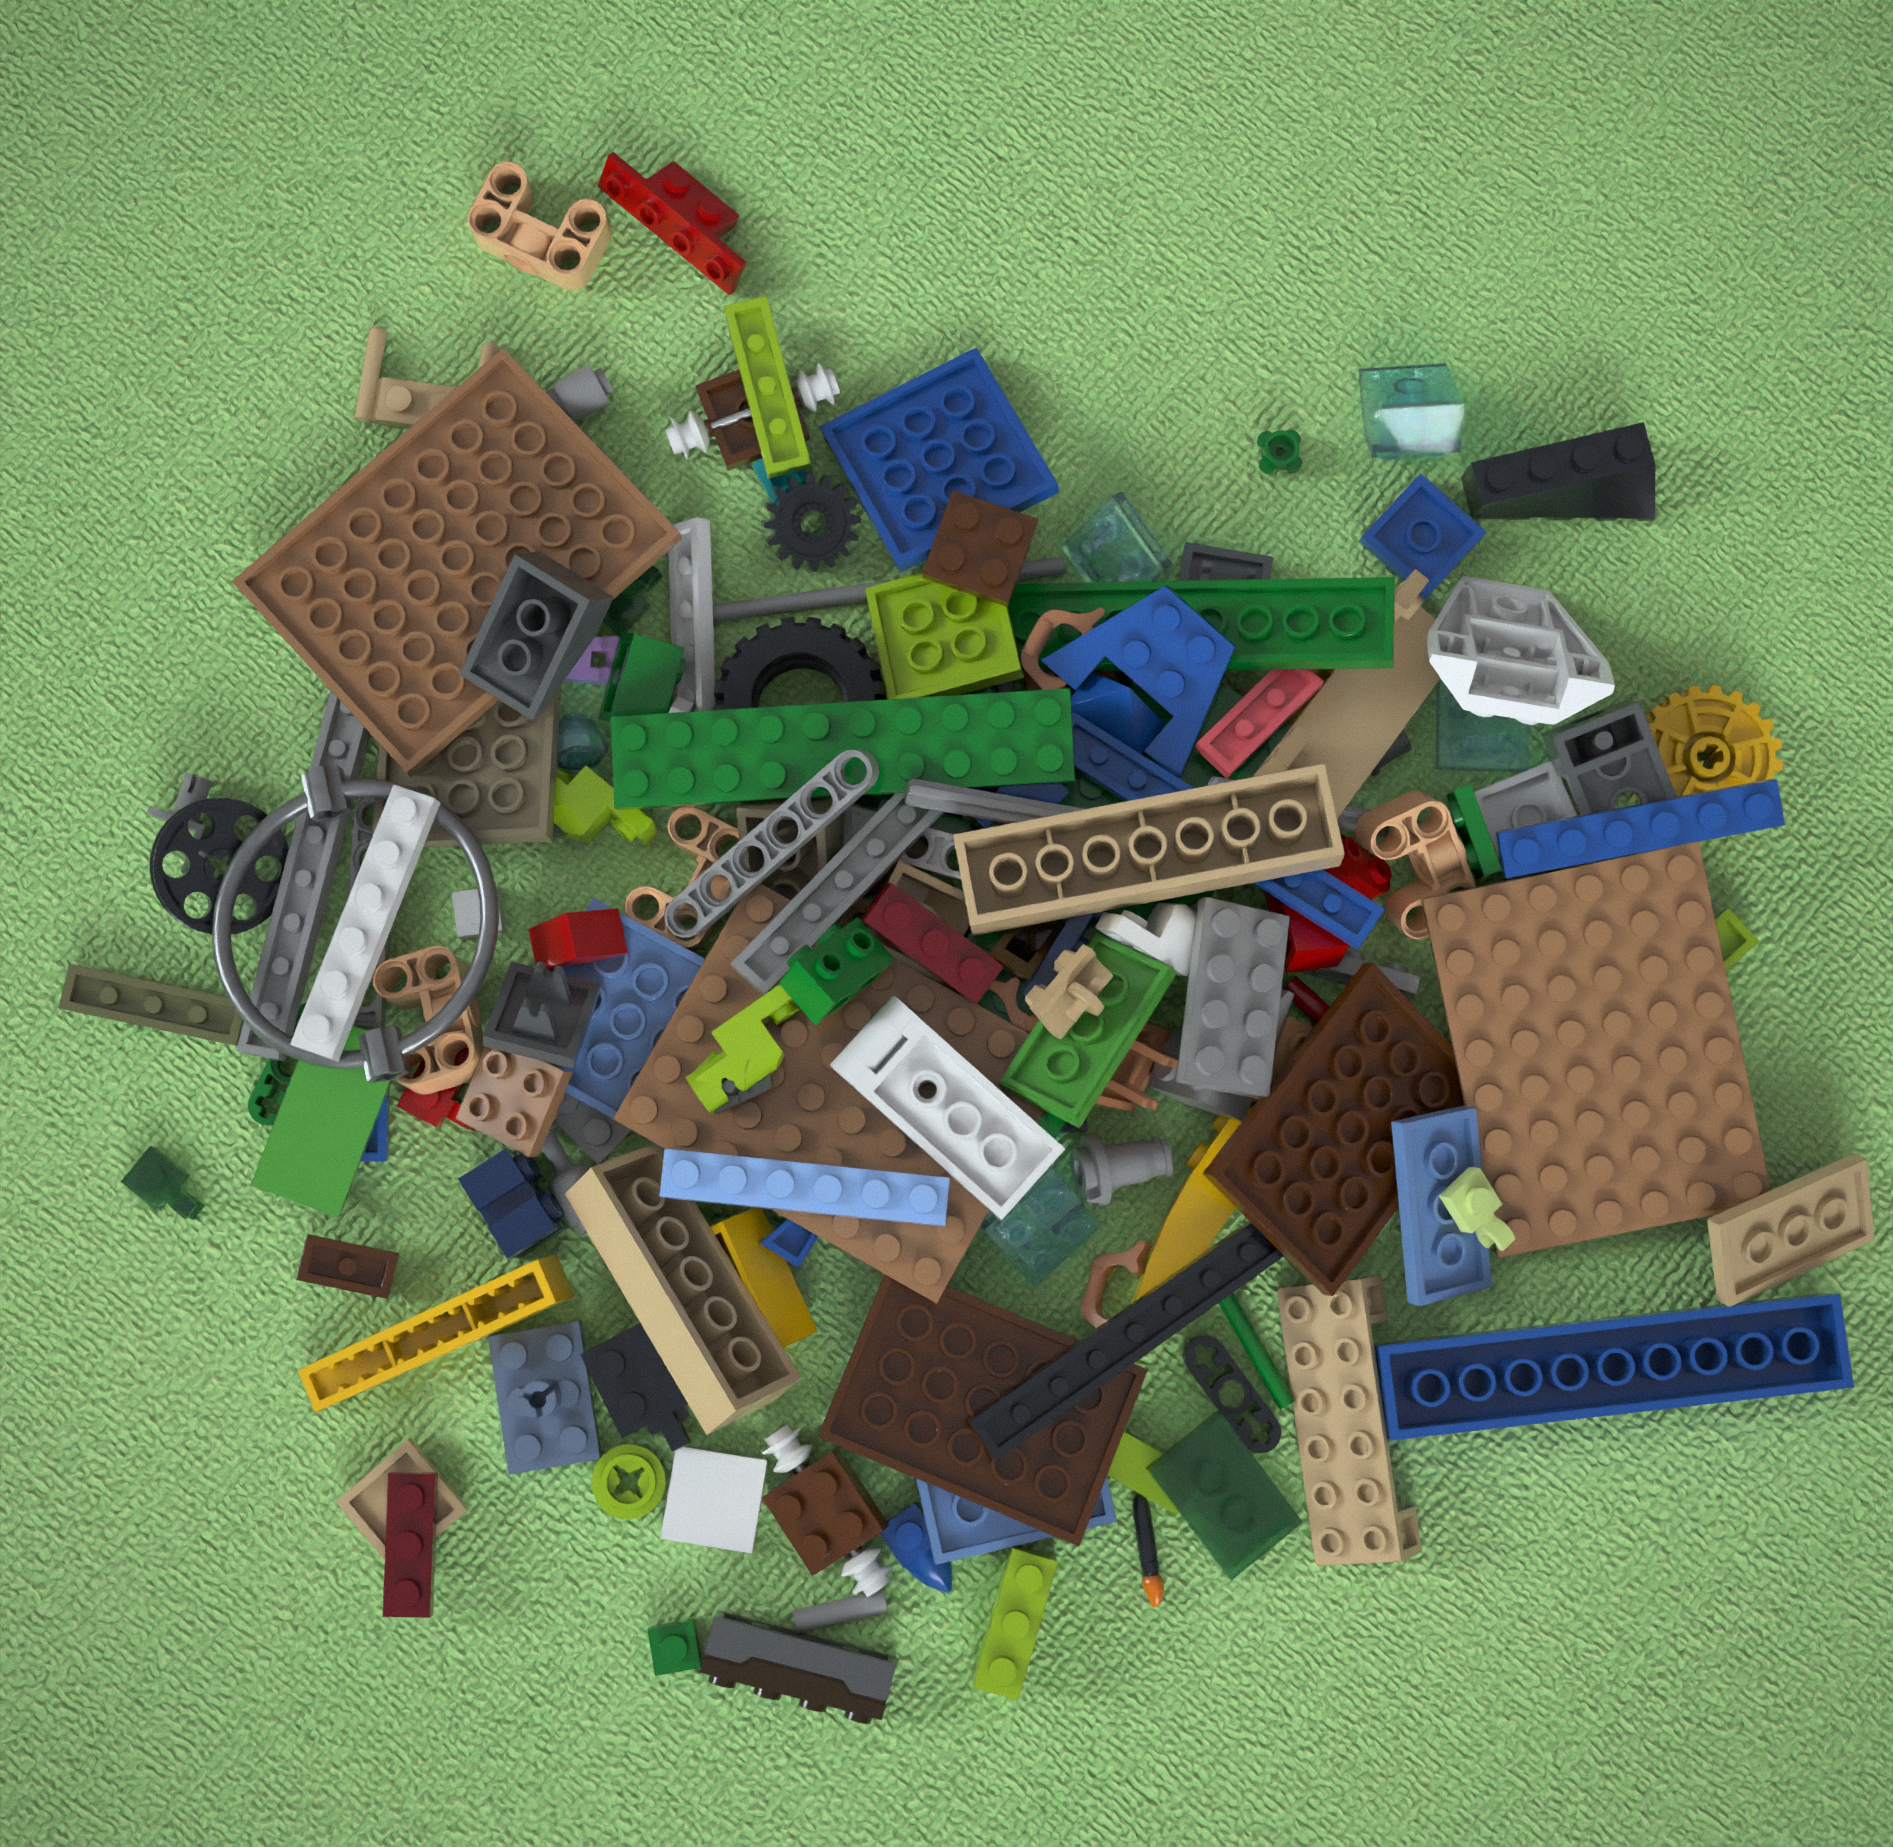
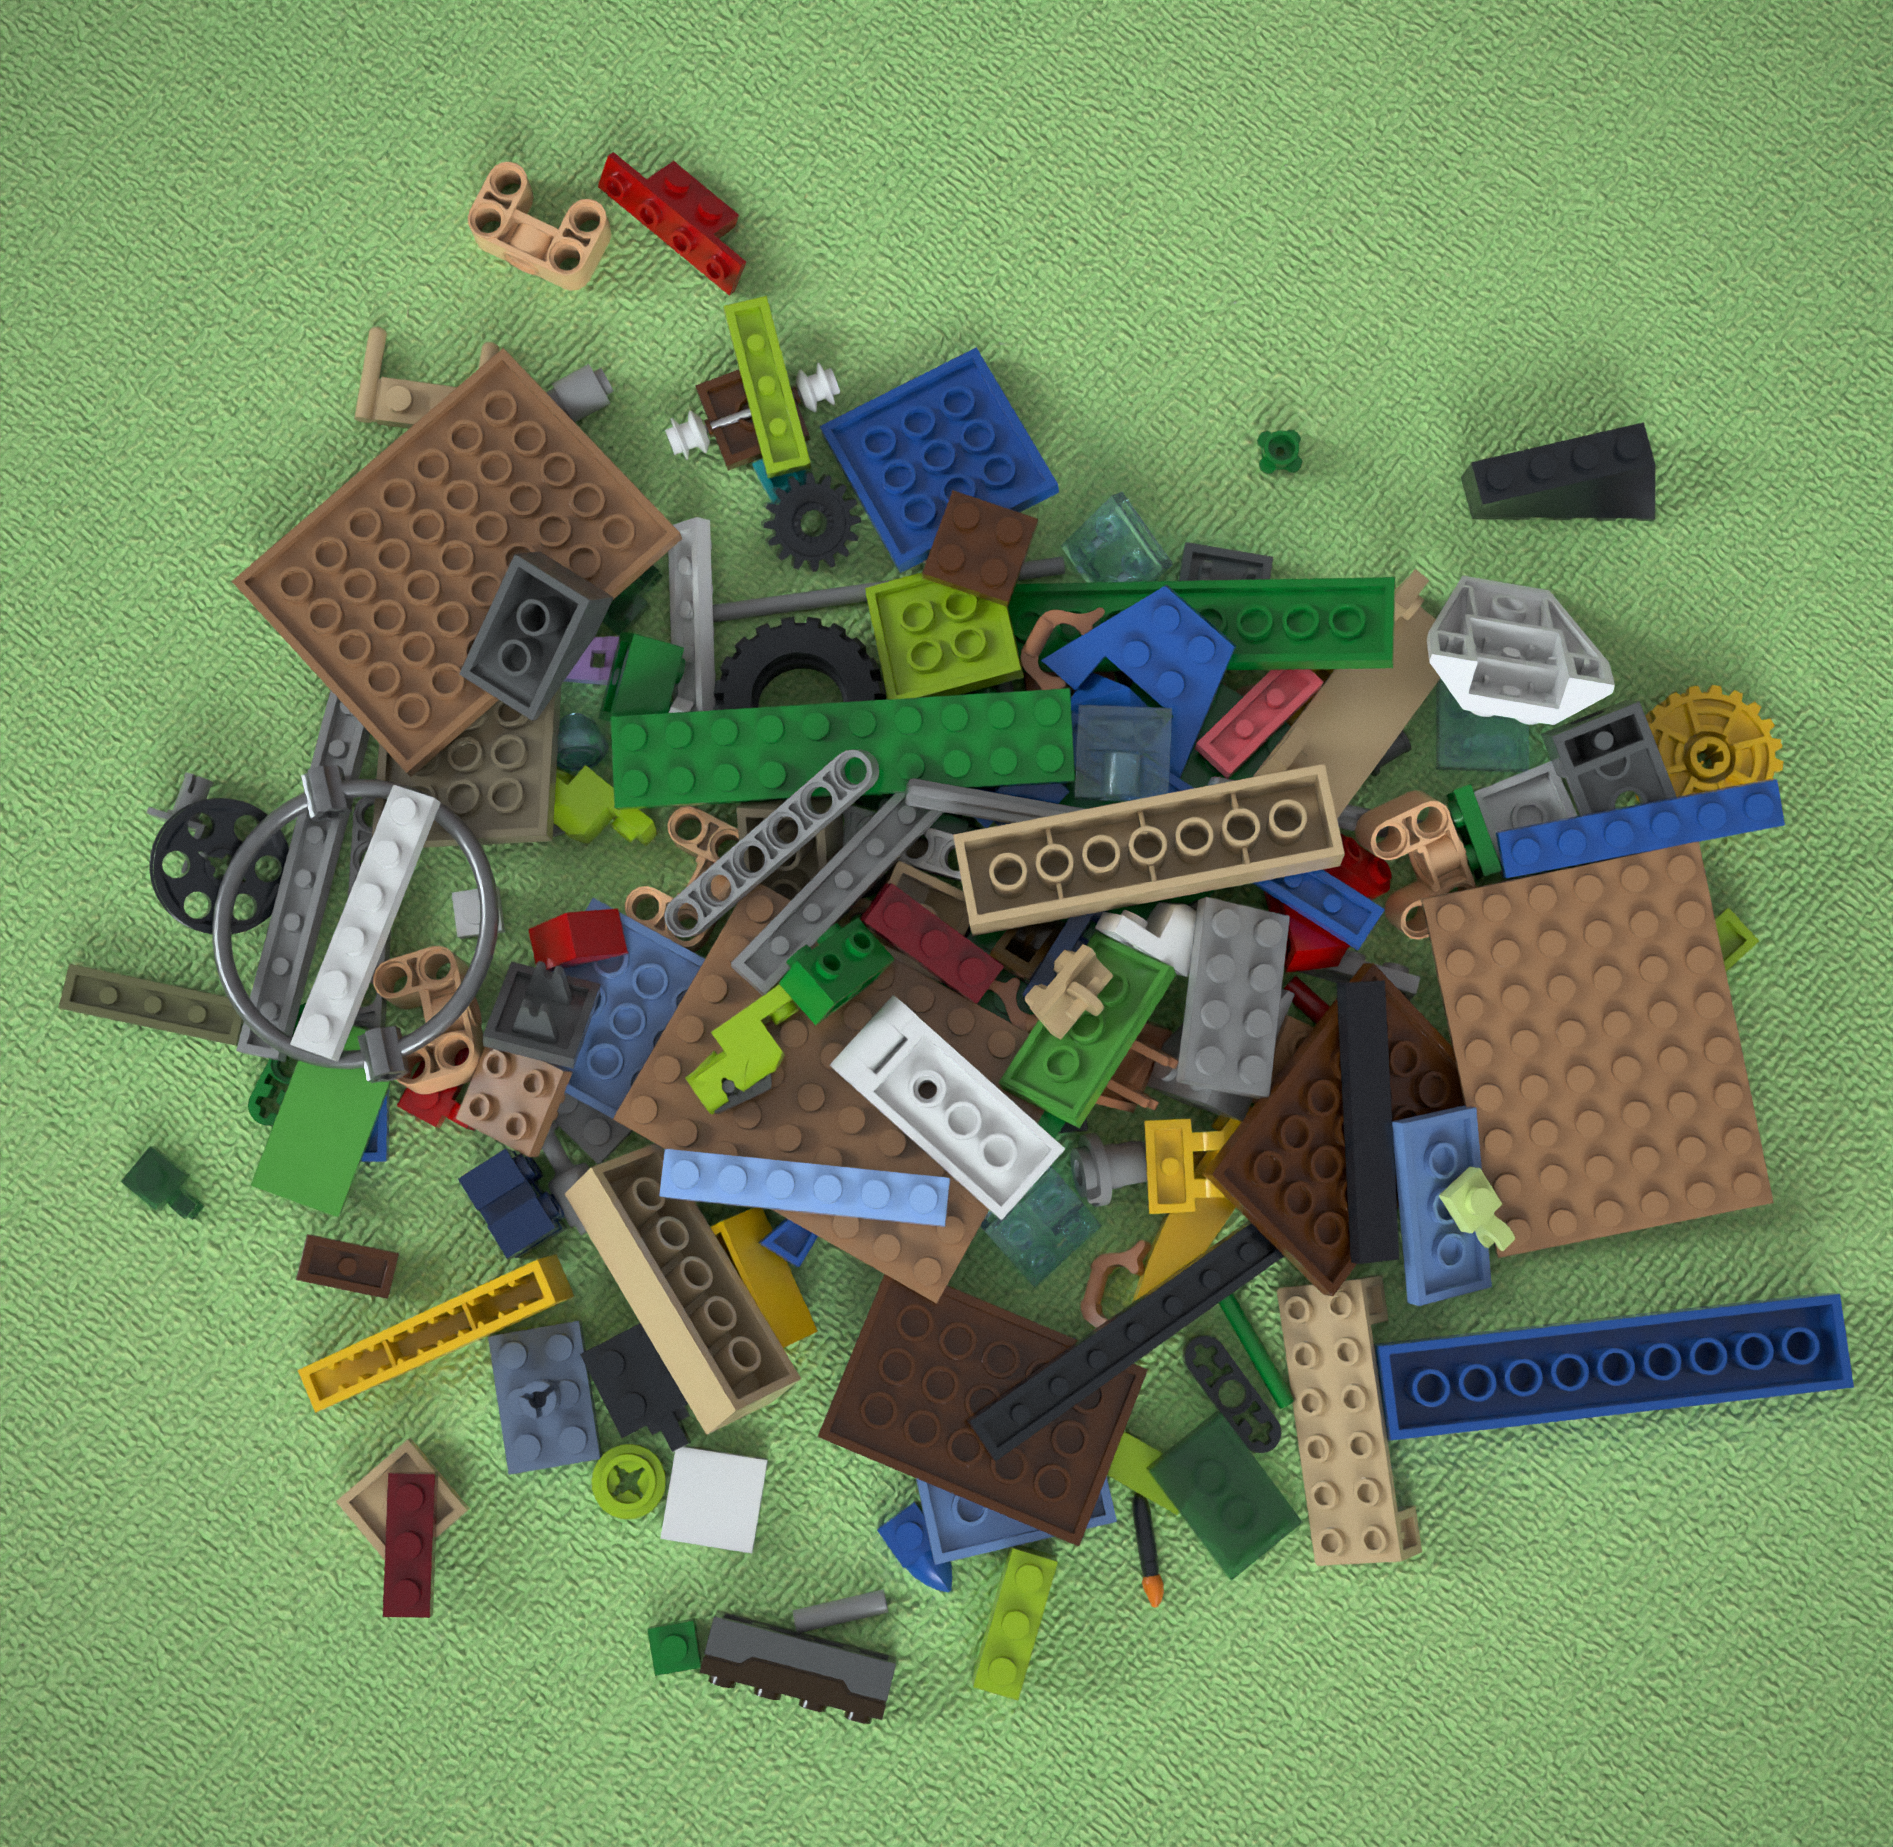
reddish brown plate [761,1424,892,1597] -> none
clear light blue slope [1359,363,1464,460] -> none
blue plate [1359,473,1487,600] -> none
tan plate [1707,1153,1875,1307] -> none
none -> clear light blue plate [1075,705,1172,801]
none -> yellow plate [1144,1119,1225,1214]
none -> black tile [1336,980,1399,1264]

